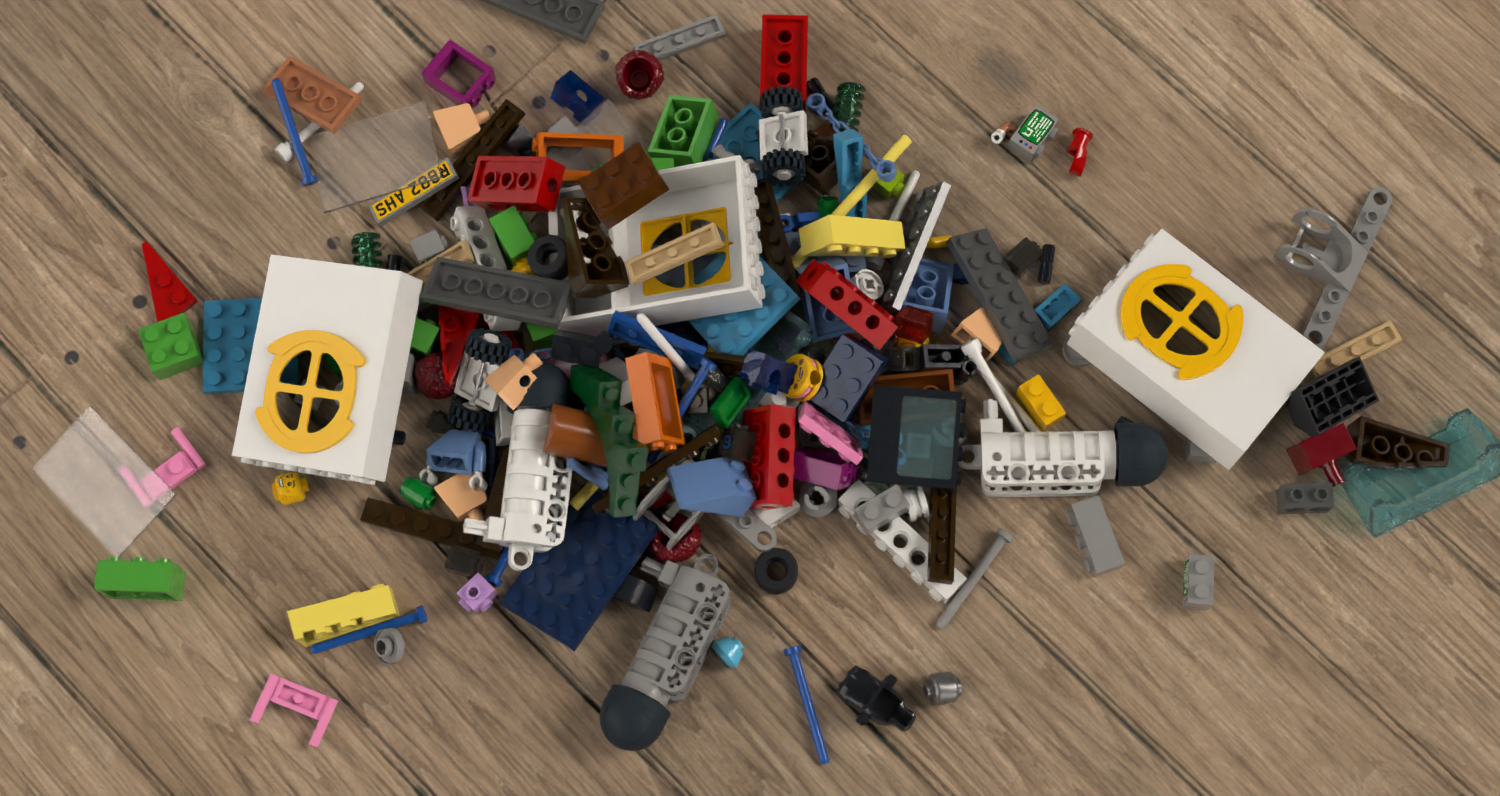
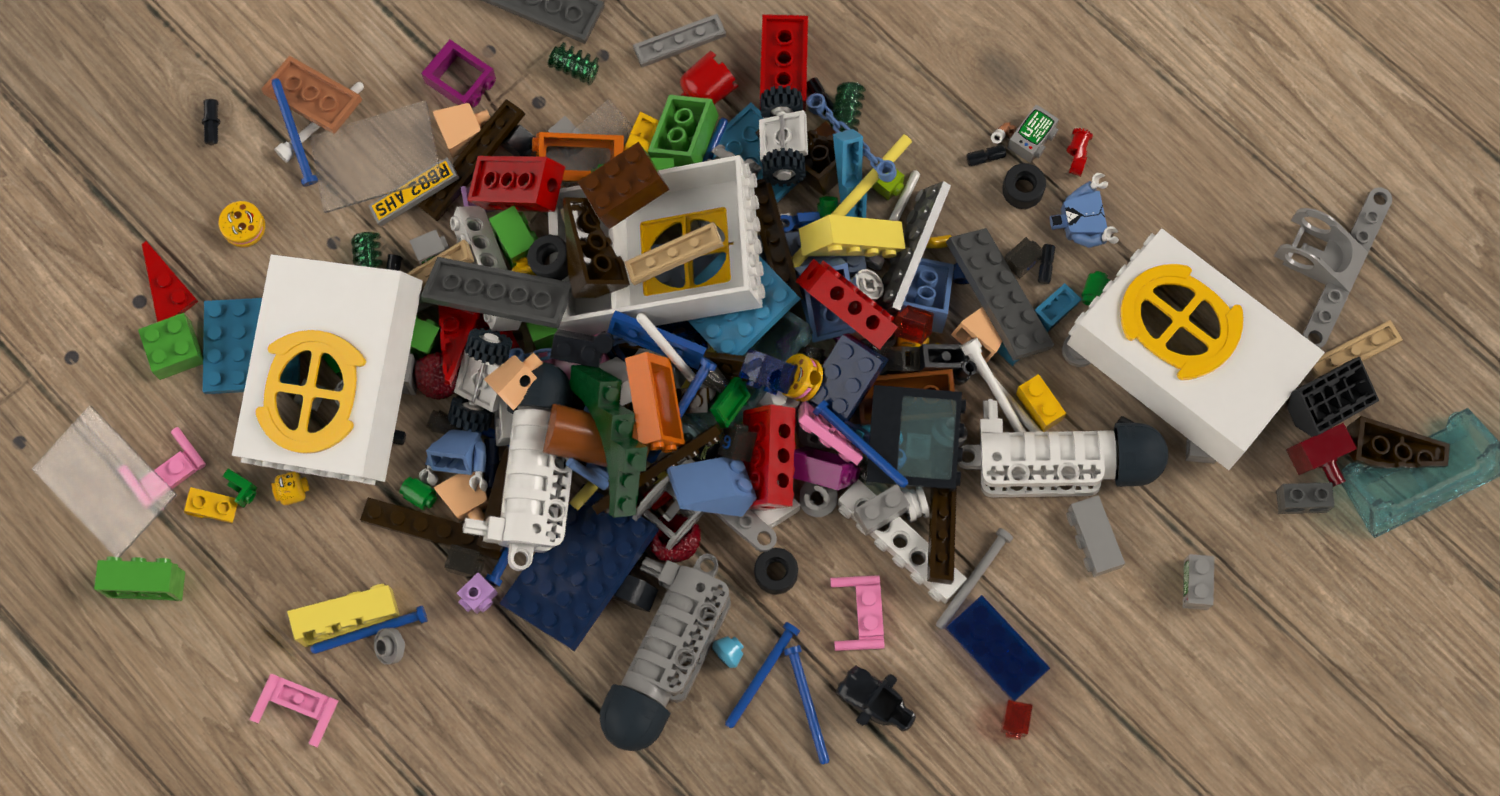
clear blue brick [550,70,605,127] -> none
dark red hair [615,50,664,100] -> none
flat silver head [923,671,962,706] -> none
none -> yellow plate [183,487,238,524]
none -> black axle [202,99,221,146]
none -> yellow head [218,201,266,247]
none -> green bracket [223,468,257,508]
none -> clear green piece [548,42,599,85]
none -> yellow plate [624,112,659,153]
none -> red cylinder [680,51,739,105]
none -> blue bar [725,622,800,728]
none -> blue bar [813,400,908,488]
none -> bright pink plate [830,575,884,651]
none -> clear blue plate [945,595,1050,703]
none -> black piece [966,144,1006,166]
none -> clear red brick [1000,700,1033,740]
none -> black tyre [1002,163,1046,209]
none -> medium blue torso [1050,173,1119,248]
none -> green brick [1081,271,1110,306]

